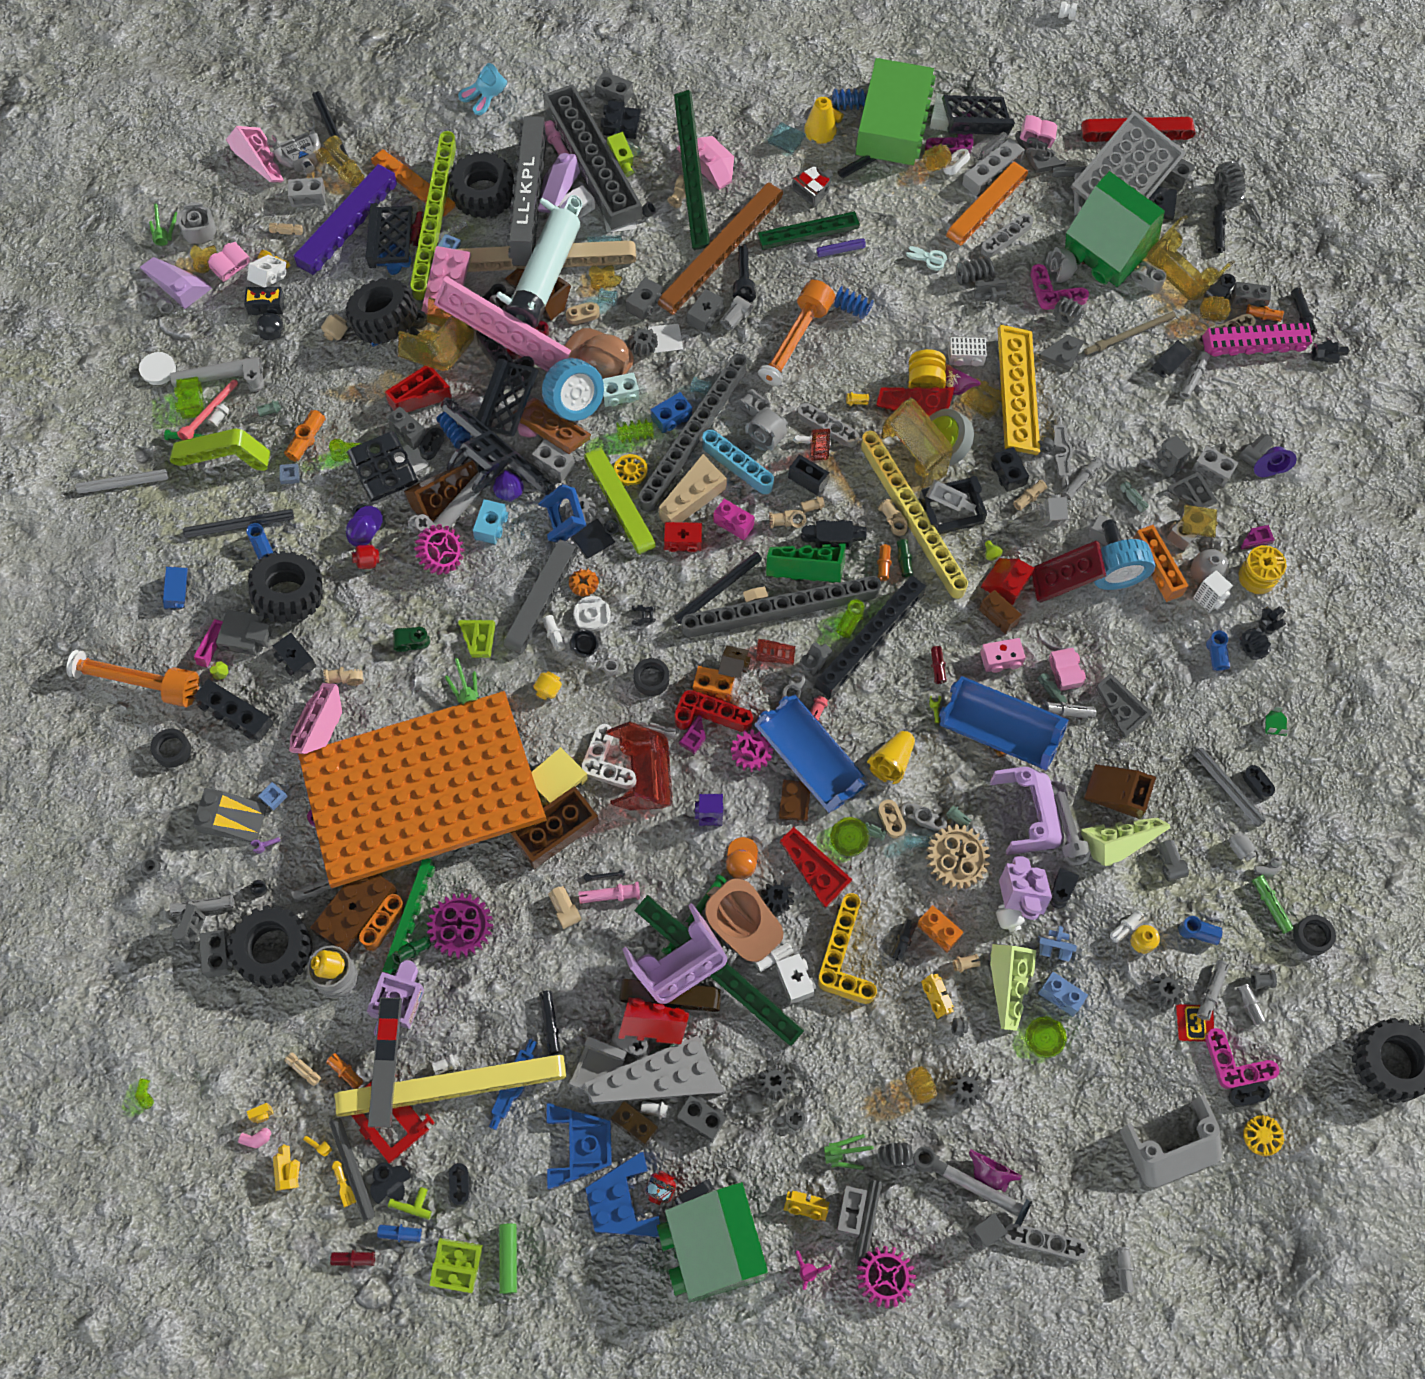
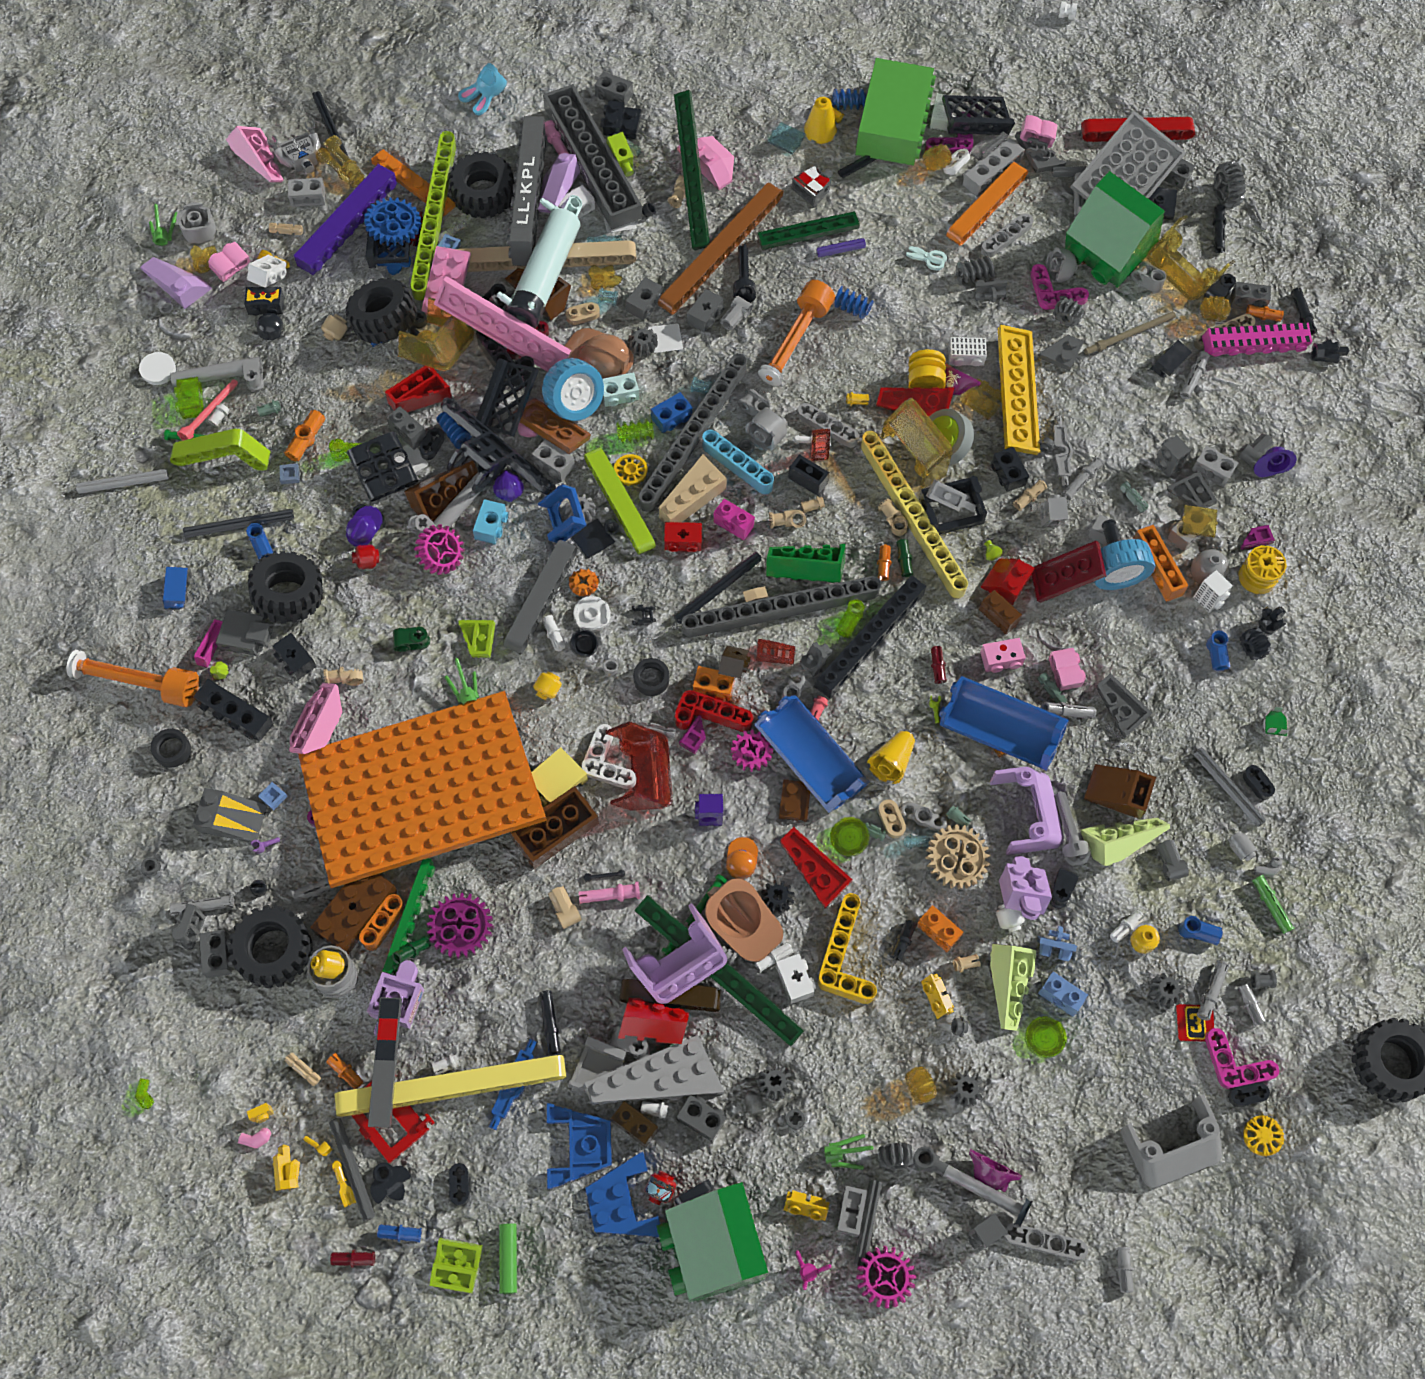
lime piece [388,1187,432,1220] -> none
black hinge [801,520,867,549] -> none
black tyre [1293,915,1336,956] -> none
none -> blue gear [364,197,421,246]

